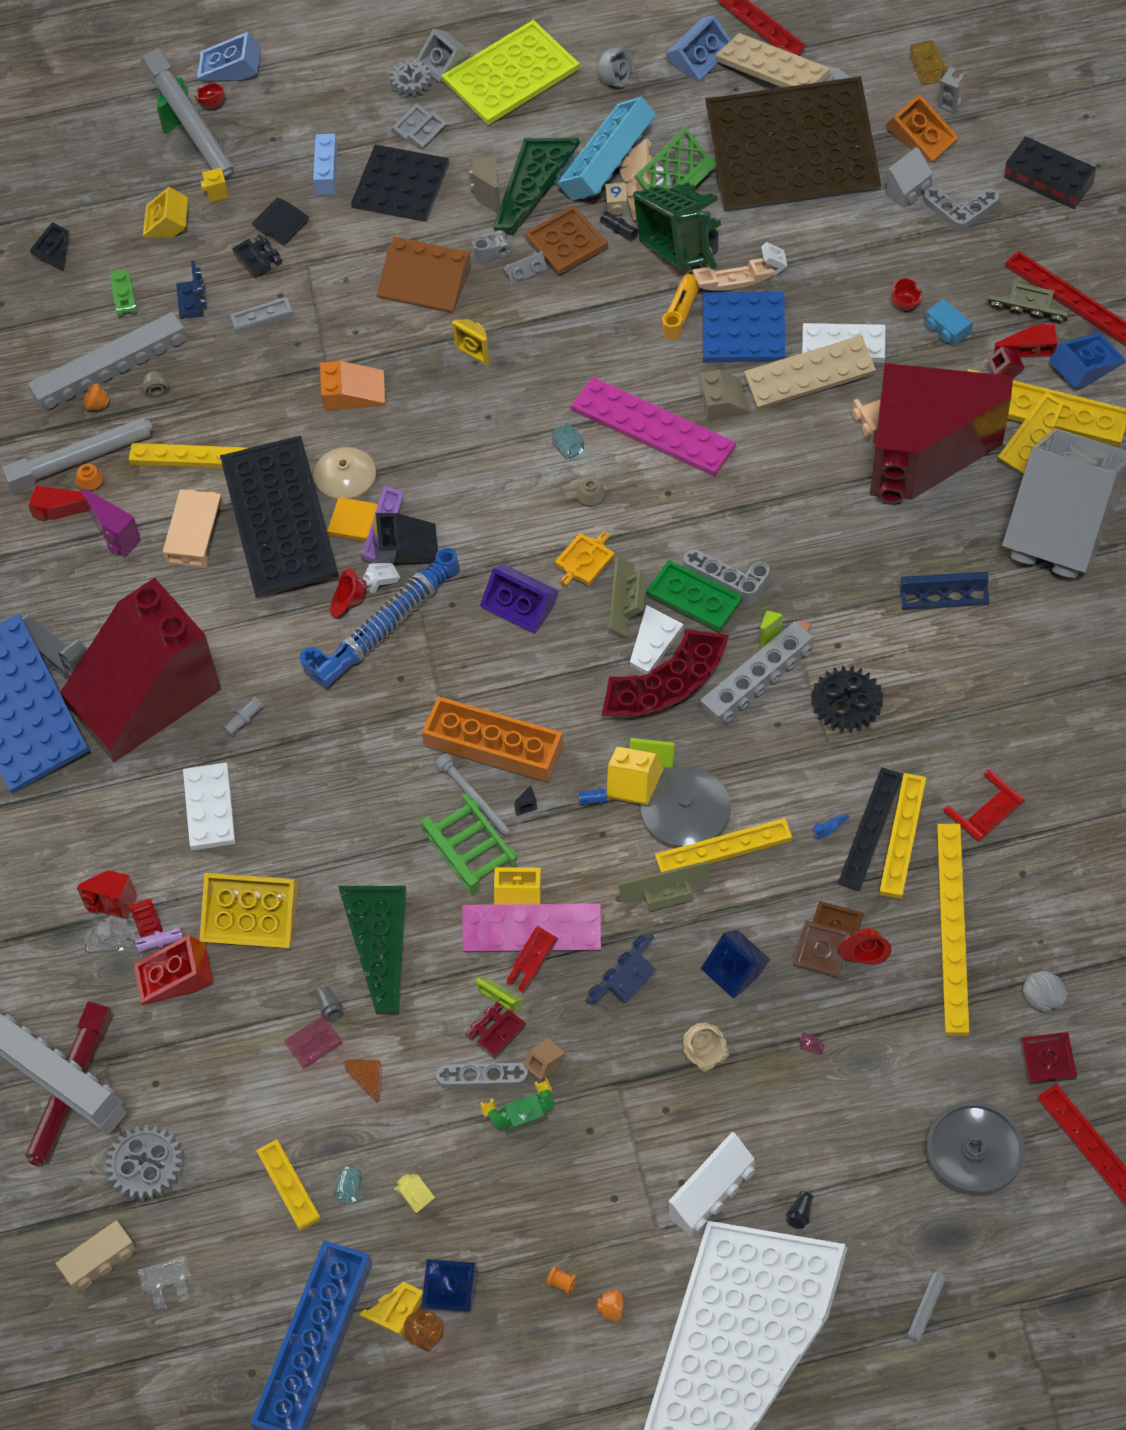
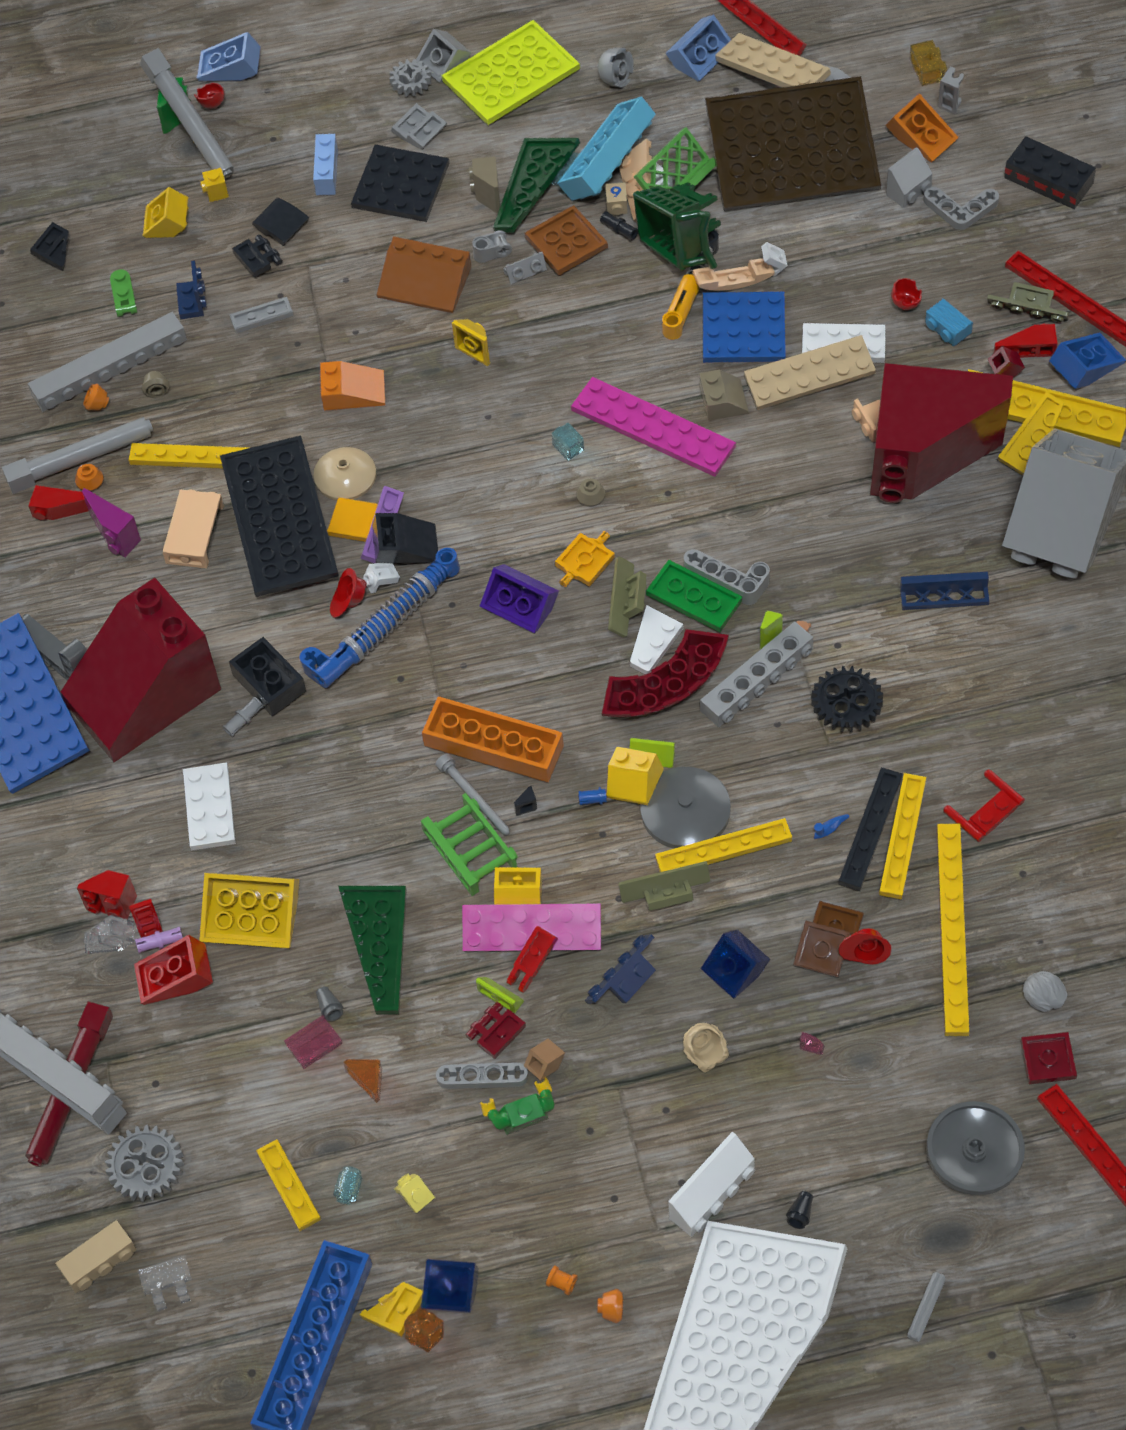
none -> black brick [229,637,306,716]

